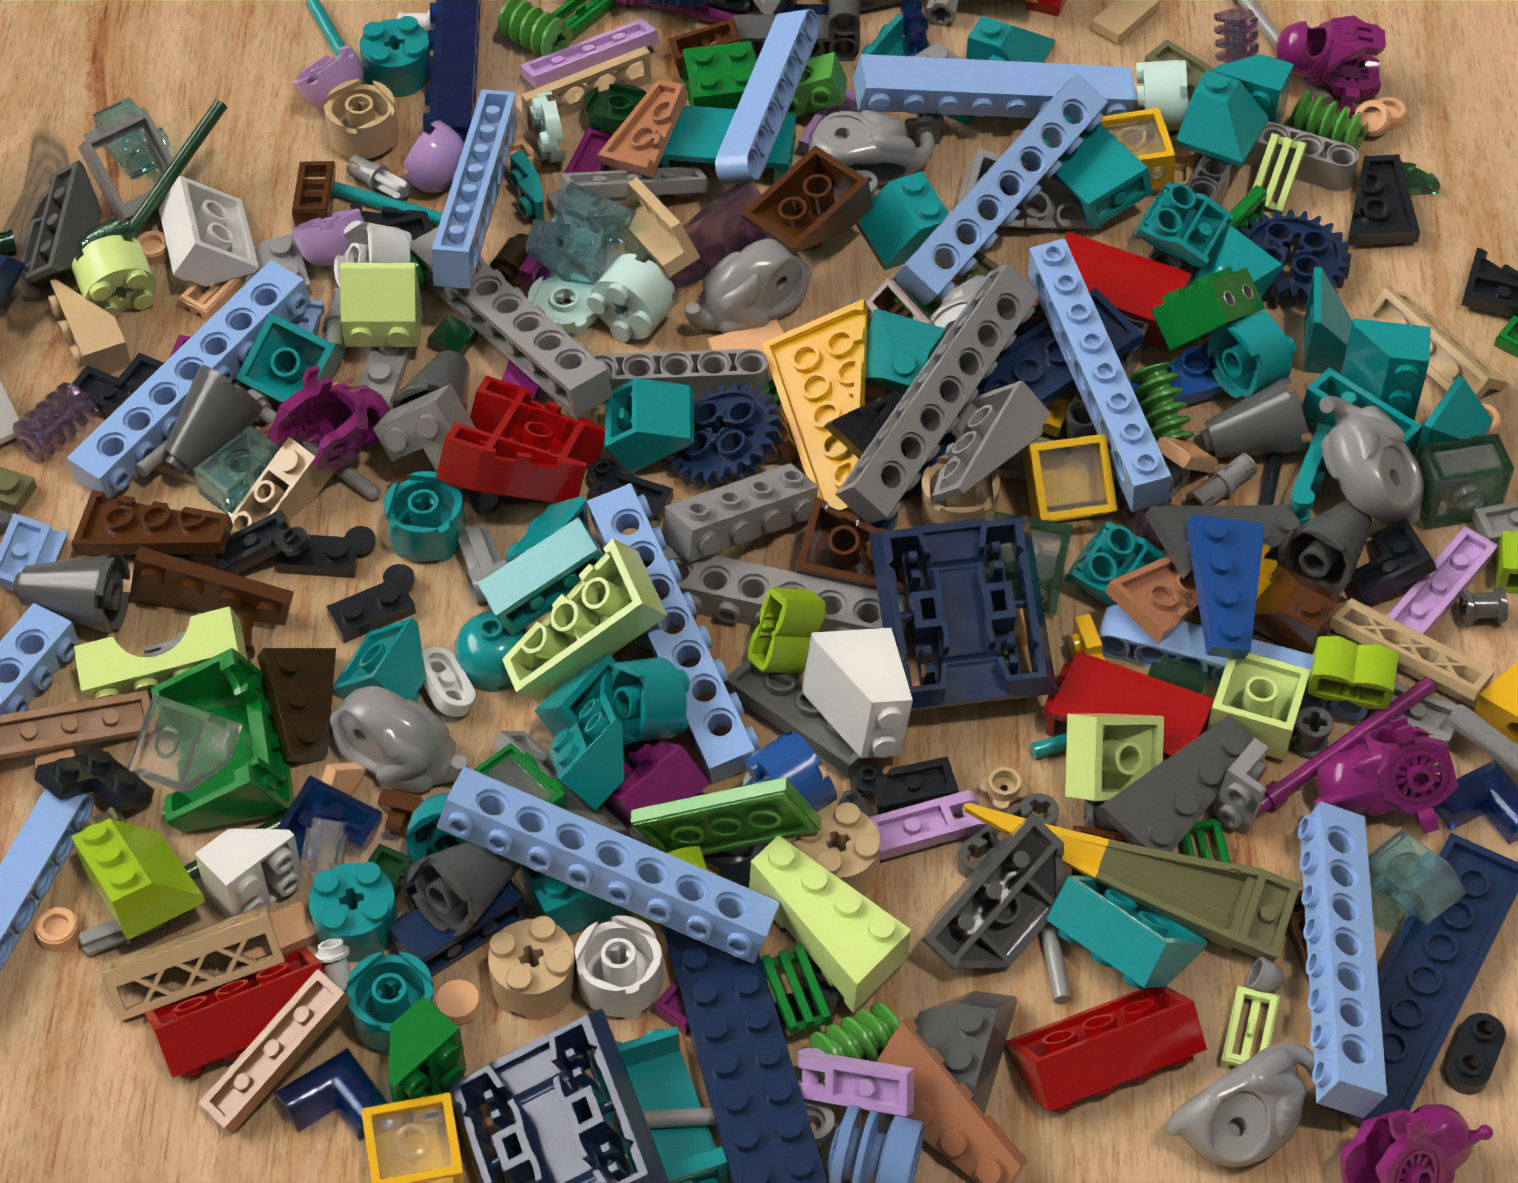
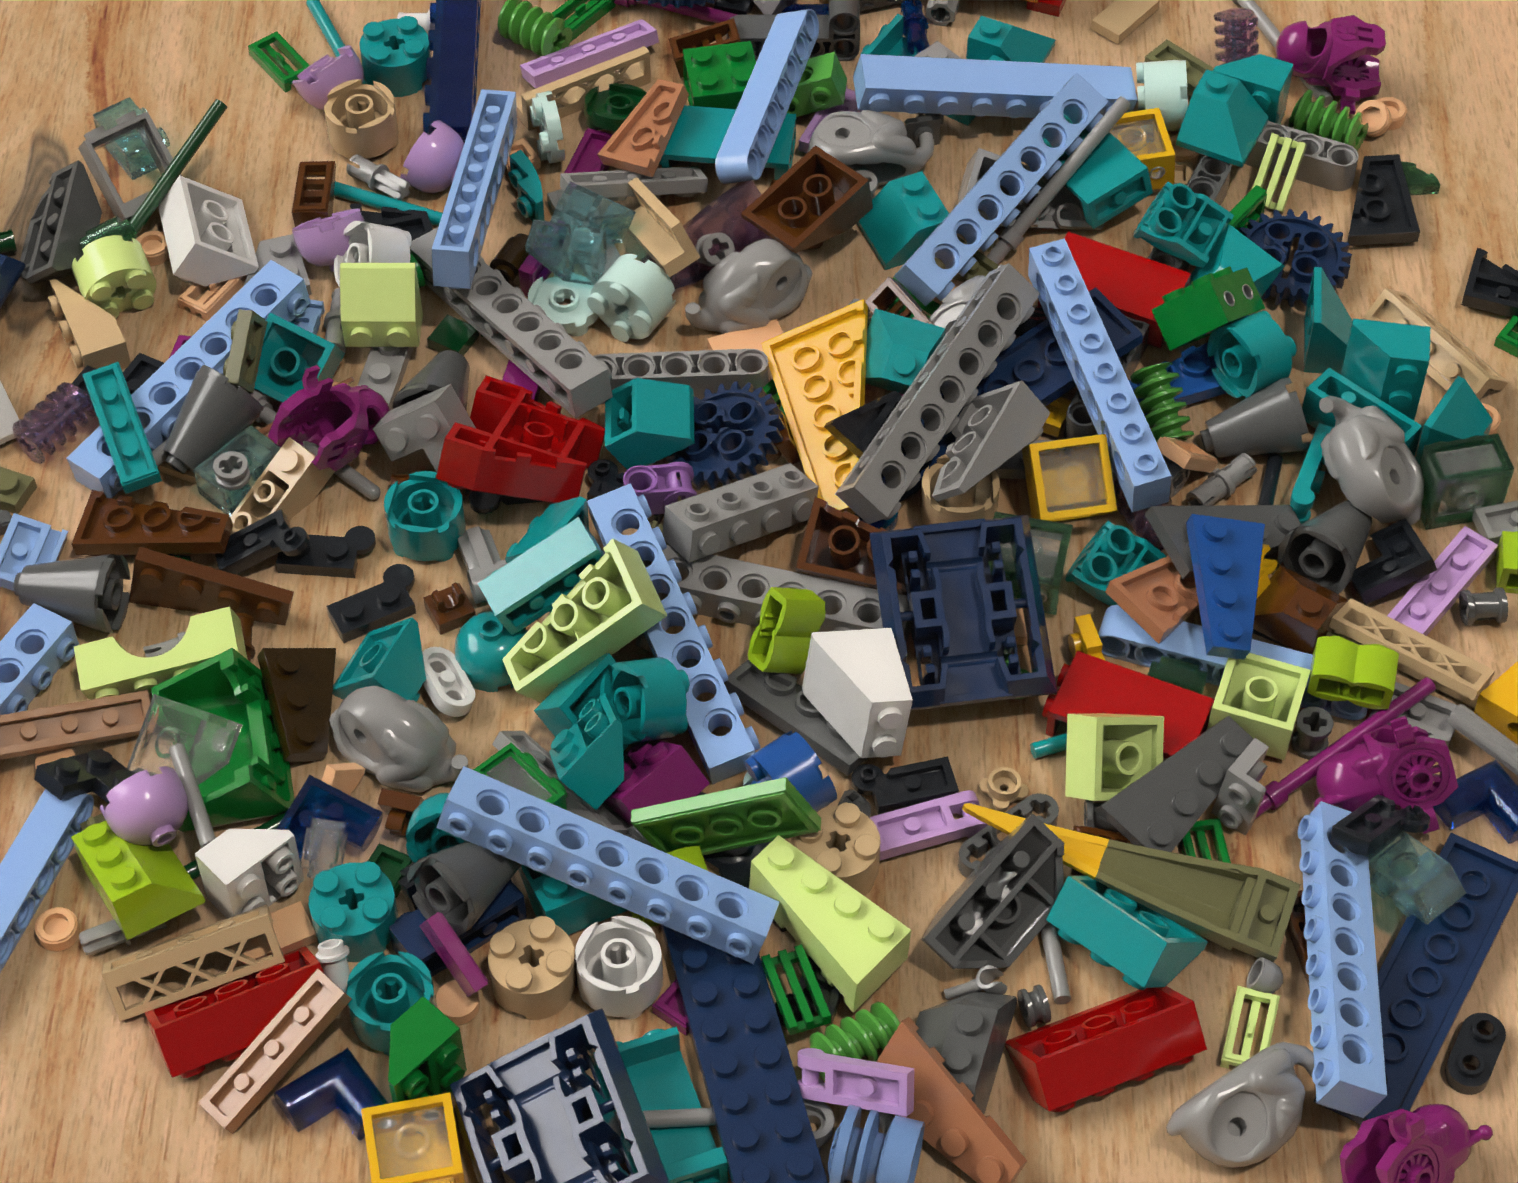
none -> teal tile [82,362,162,494]
none -> lavender cylinder [100,766,188,847]
none -> light grey bar [169,744,216,849]
none -> light grey bush [213,451,251,490]
none -> olive plate [223,309,268,394]
none -> green tile [248,31,310,93]
none -> magenta tile [419,912,488,997]
none -> reddish brown tile [423,582,476,635]
none -> medium lavender piece [623,462,697,515]
none -> light grey bush [695,232,735,267]
none -> light grey hand [944,965,1007,1000]
none -> light grey bar [986,96,1131,264]
none -> dark grey bush [1017,984,1051,1028]
none -> black hinge [1330,794,1430,857]

